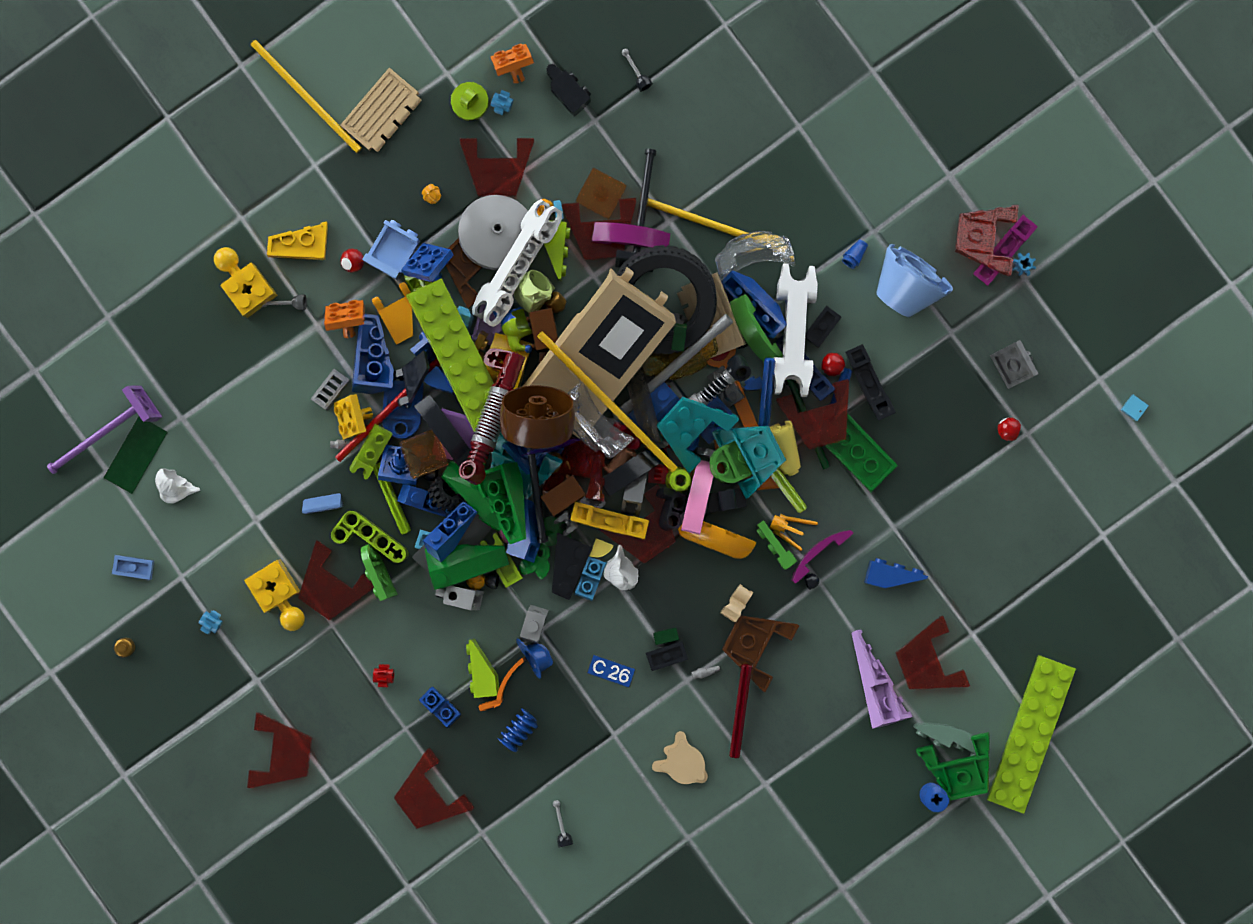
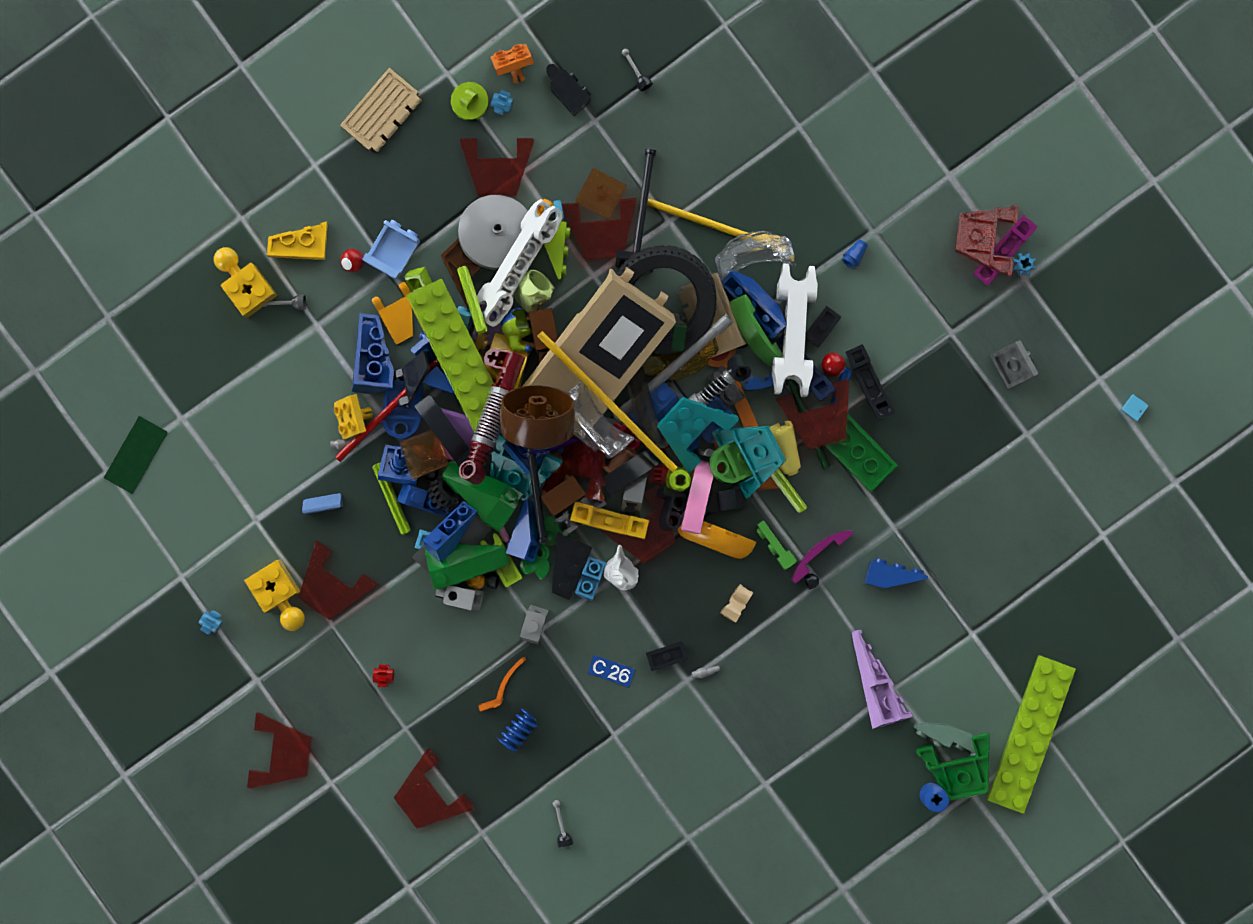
medium lavender tile [47,386,162,474] -> none
medium blue plate [112,555,154,580] -> none
pearl gold piece [114,638,135,657] -> none
white hair [155,468,200,503] -> none
yellow piece [251,40,362,153] -> none
light grey slope [311,369,350,411] -> none
orange plate [324,300,365,338] -> none
lime beam [331,511,408,563] -> none
lime plate [350,424,392,479] -> none
bright green plate [361,544,398,601] -> none
blue plate [401,243,454,282] -> none
blue slope [419,686,462,728] -> none
light orange plate [422,184,441,204] -> none
lime slope [466,639,499,698] -> none
green wedge [478,462,526,544] -> none
blue piece [516,638,553,679] -> none
pearl gold piece [545,291,566,313] -> none
light yellow tile [589,538,614,557] -> none
magenta slope [592,222,670,248] -> none
tan tile [652,731,708,784] -> none
dark green piece [653,627,679,645] -> none
reddish brown wing [722,615,800,692] -> none
dark red axle [729,664,752,758] -> none
blue axle [758,358,776,428] -> none
light orange plant [769,514,818,551] -> none
light blue cone [876,244,953,317] -> none
clear red wing [895,615,970,689] -> none
red piece [998,417,1021,441] -> none
none -> lime axle [457,266,487,334]

